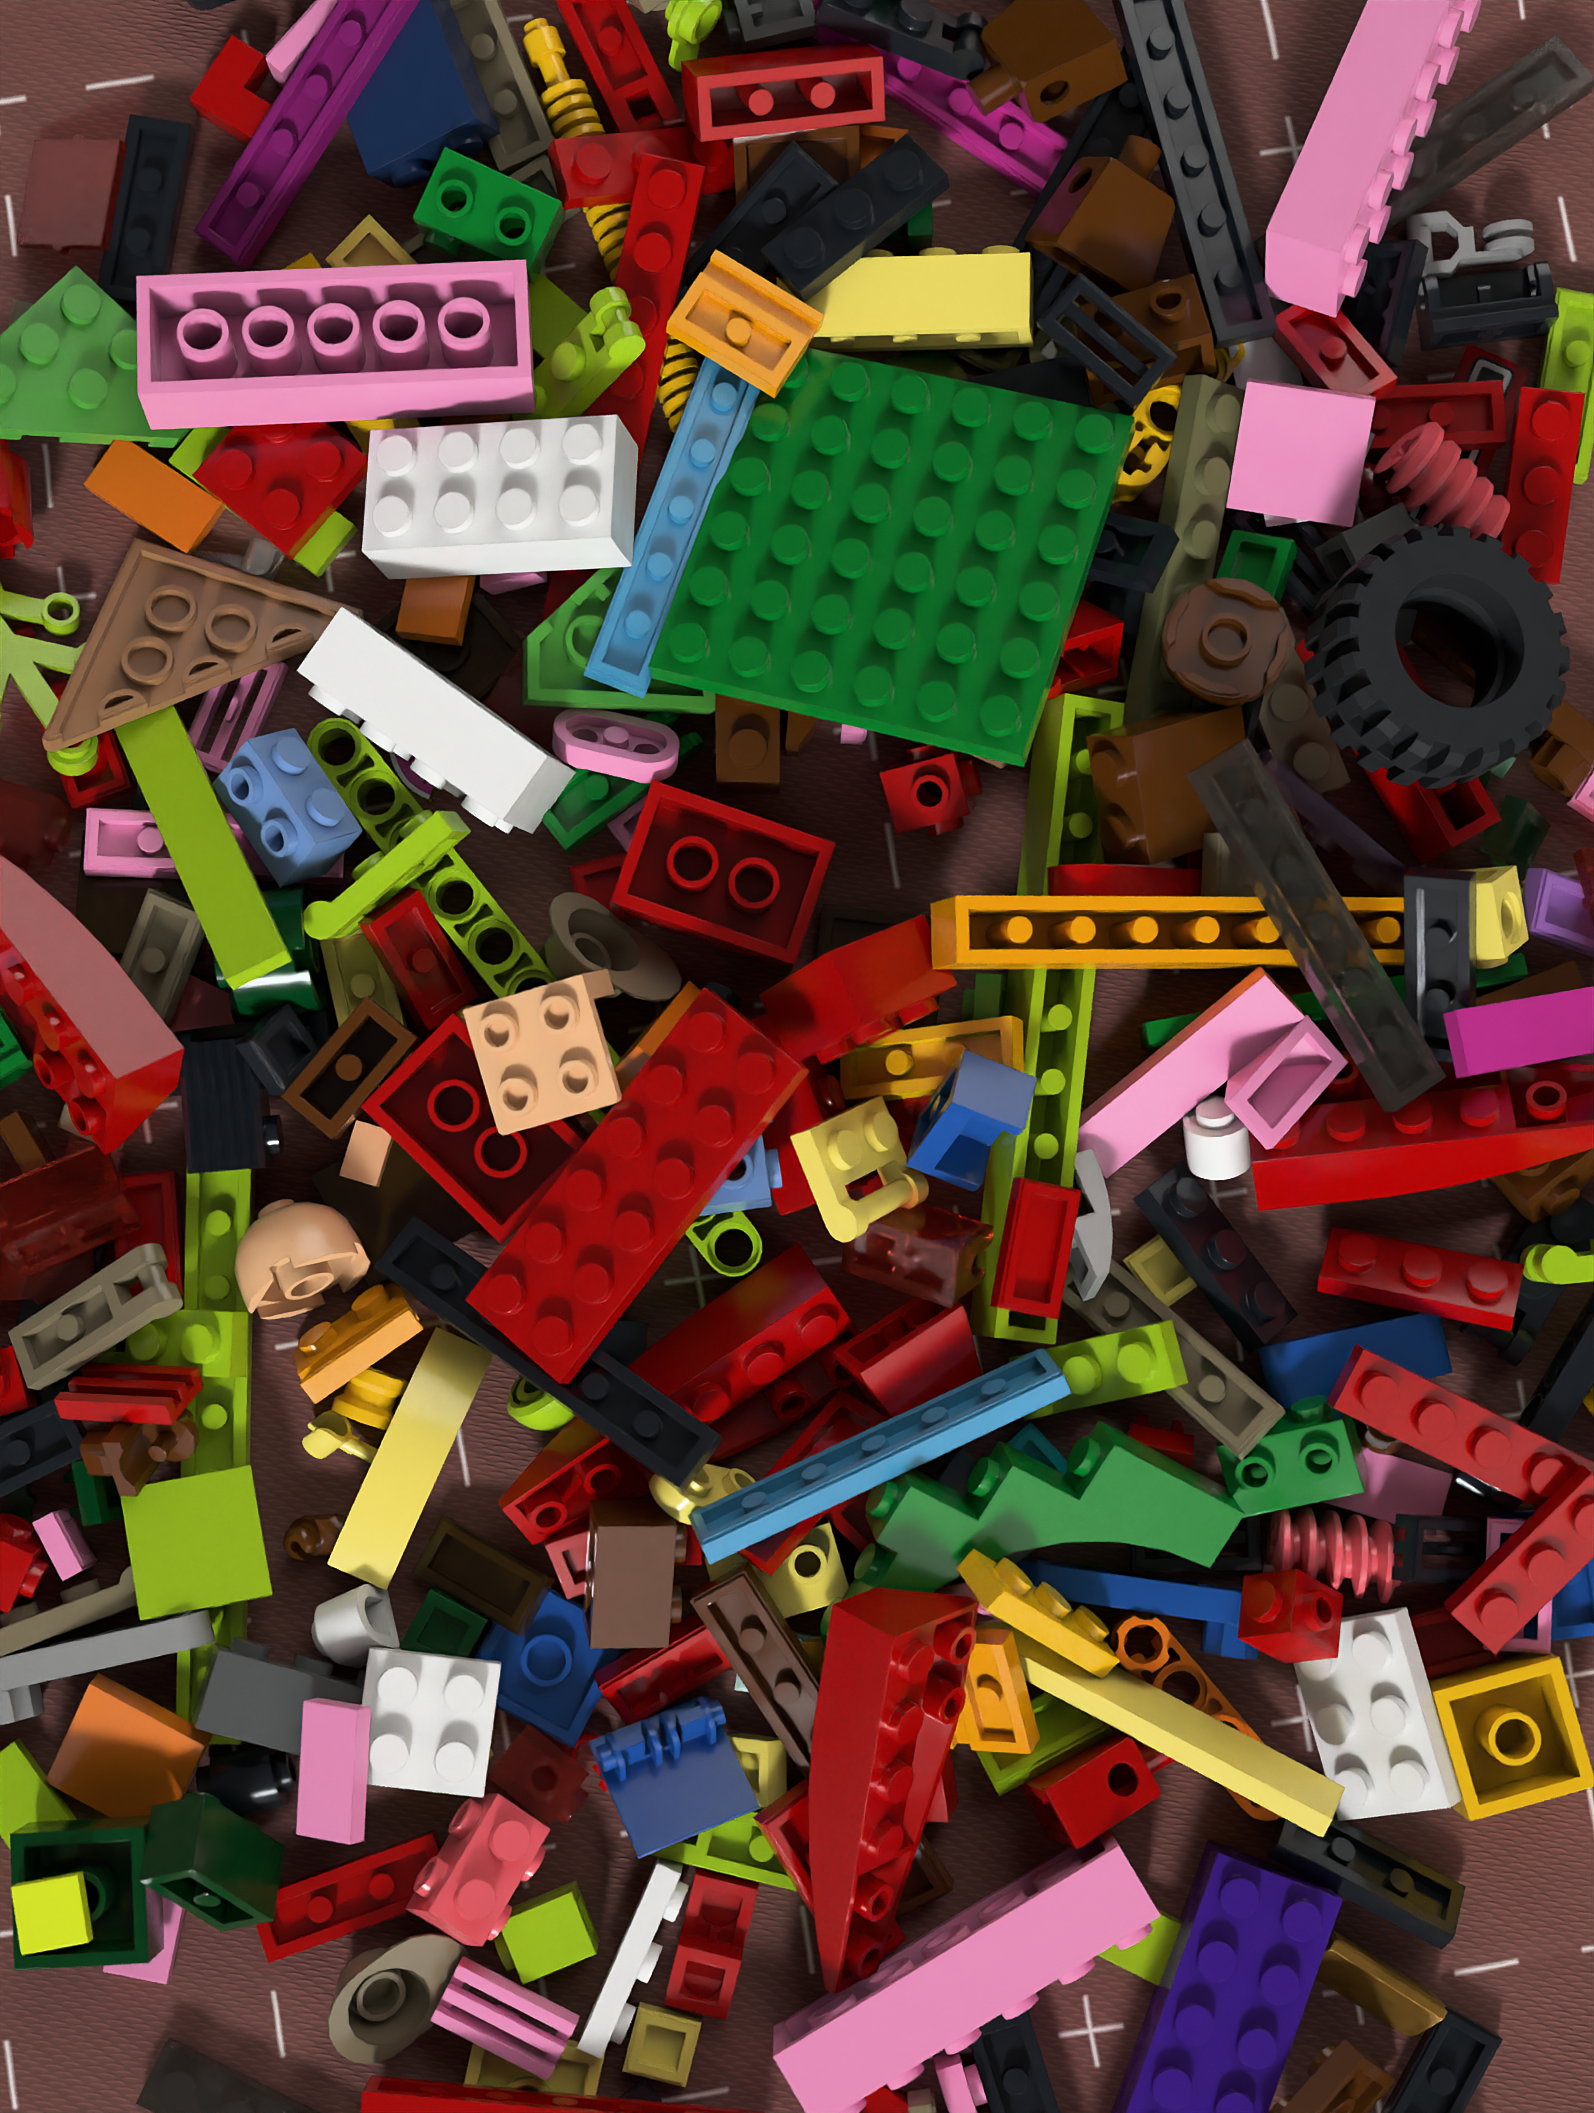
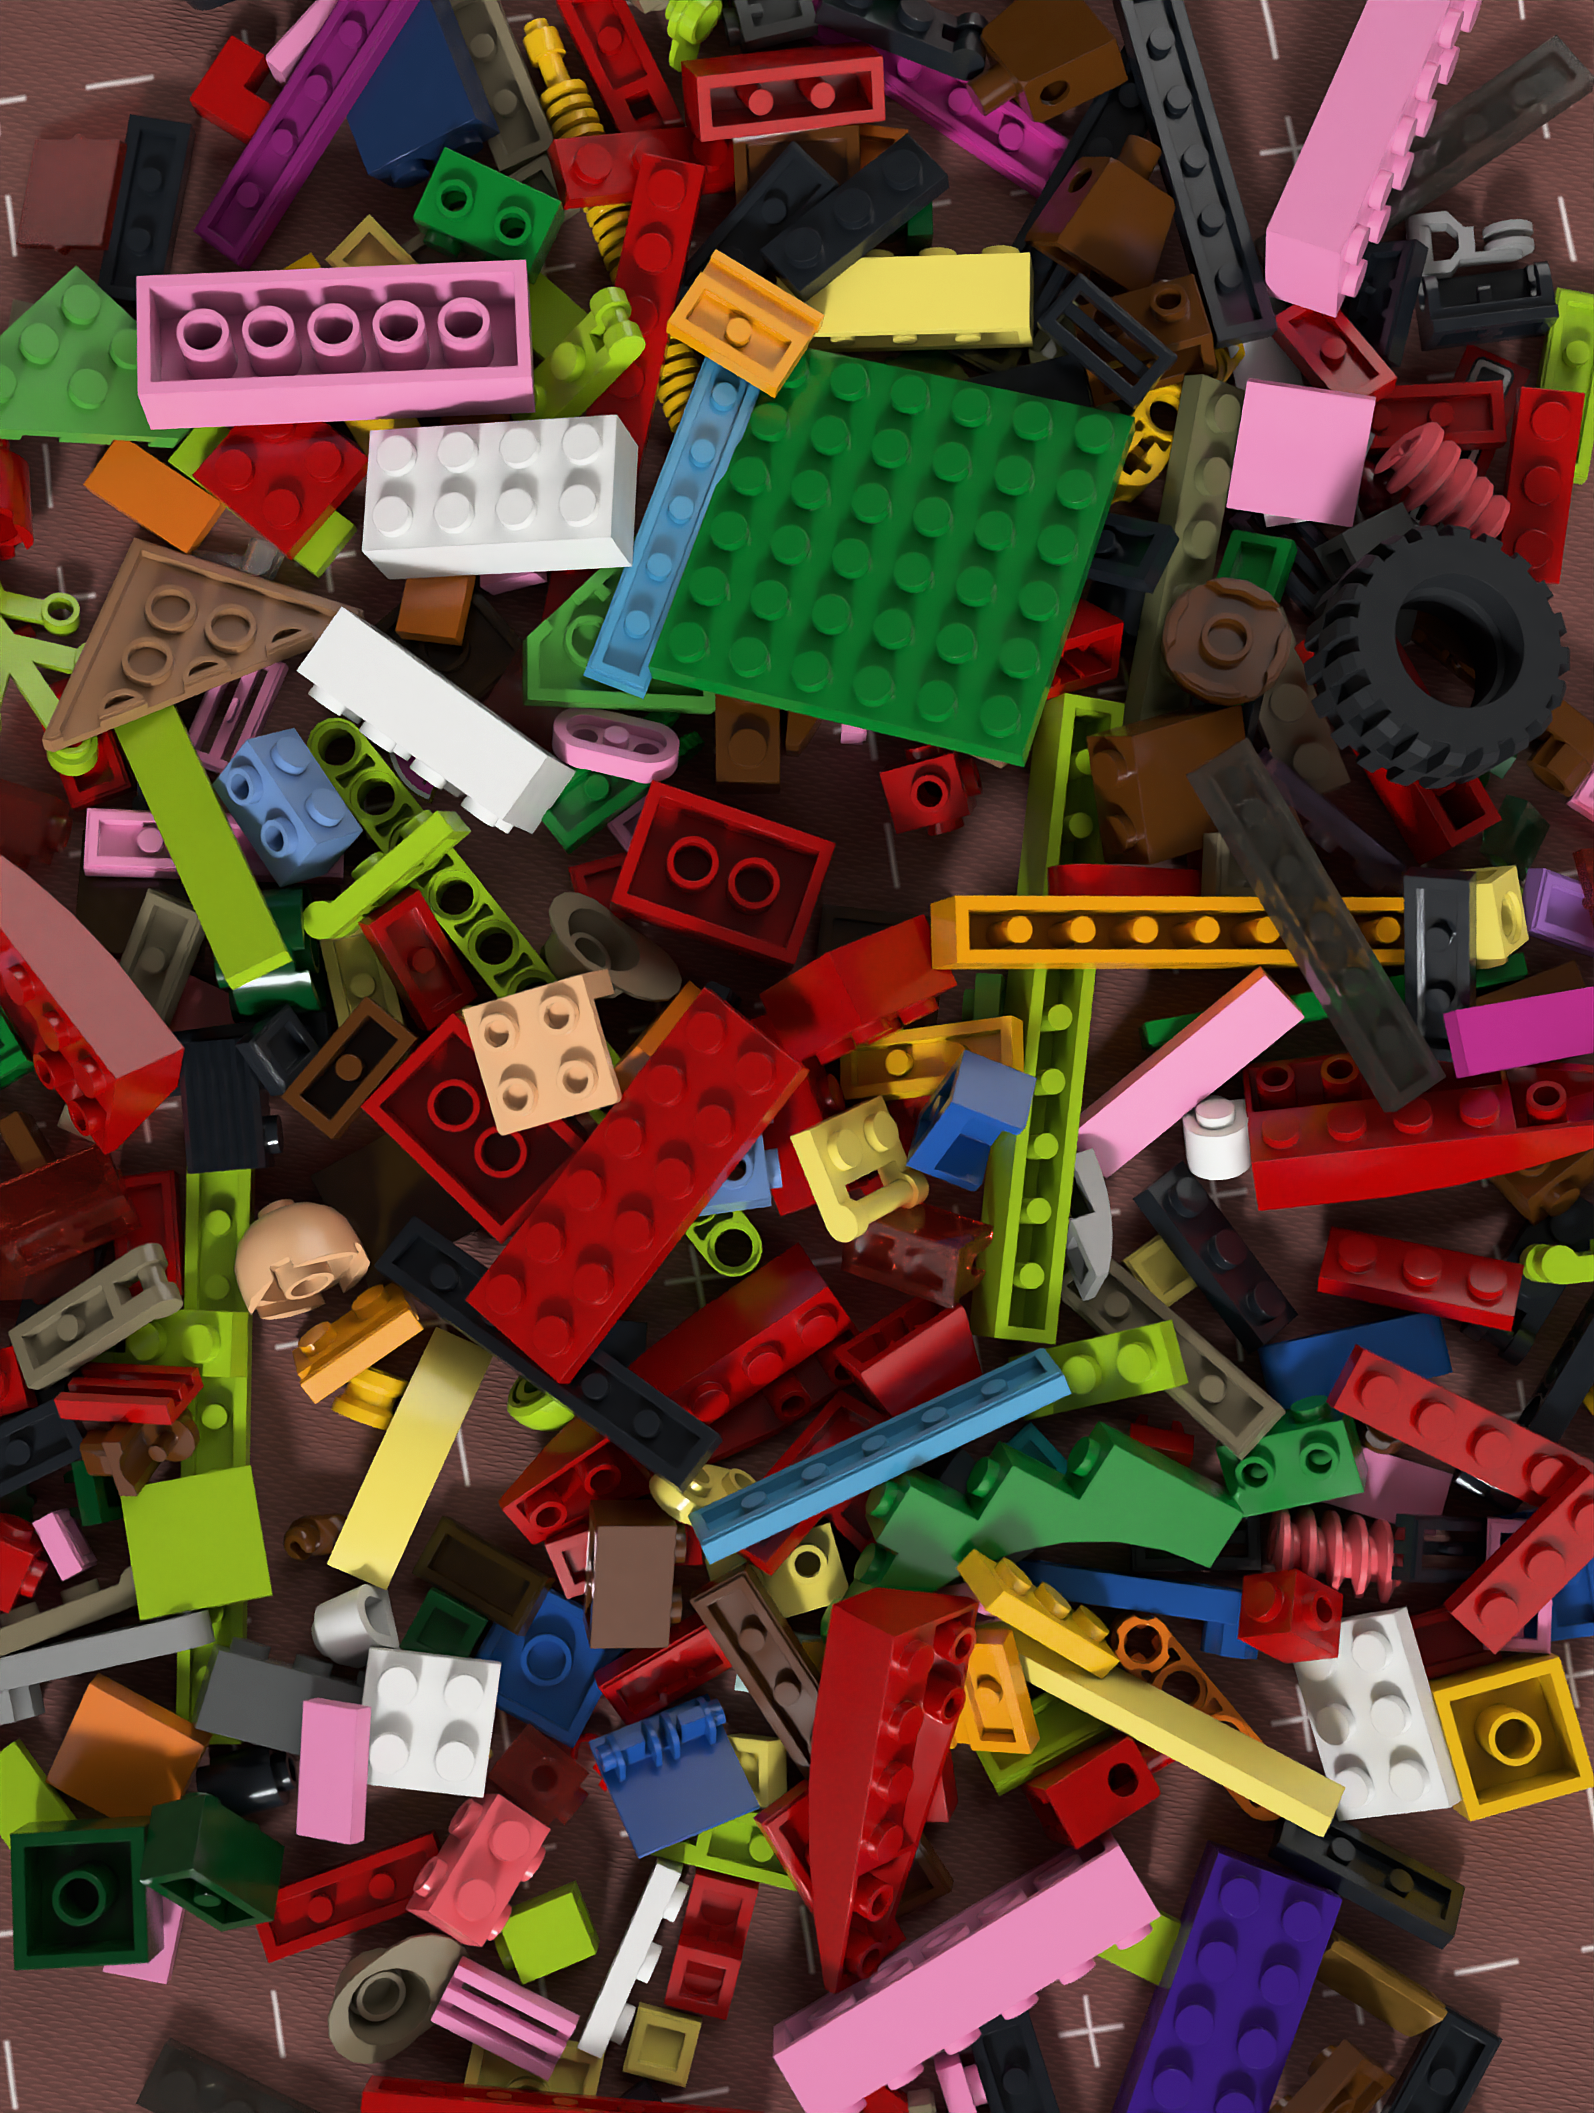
neon yellow tile [11,1871,93,1955] -> none
light yellow hand [302,1410,378,1464] -> none
light nougat piece [339,1120,394,1187] -> none
red tile [990,1177,1082,1319] -> none
bright pink slope [1224,1014,1348,1150] -> none

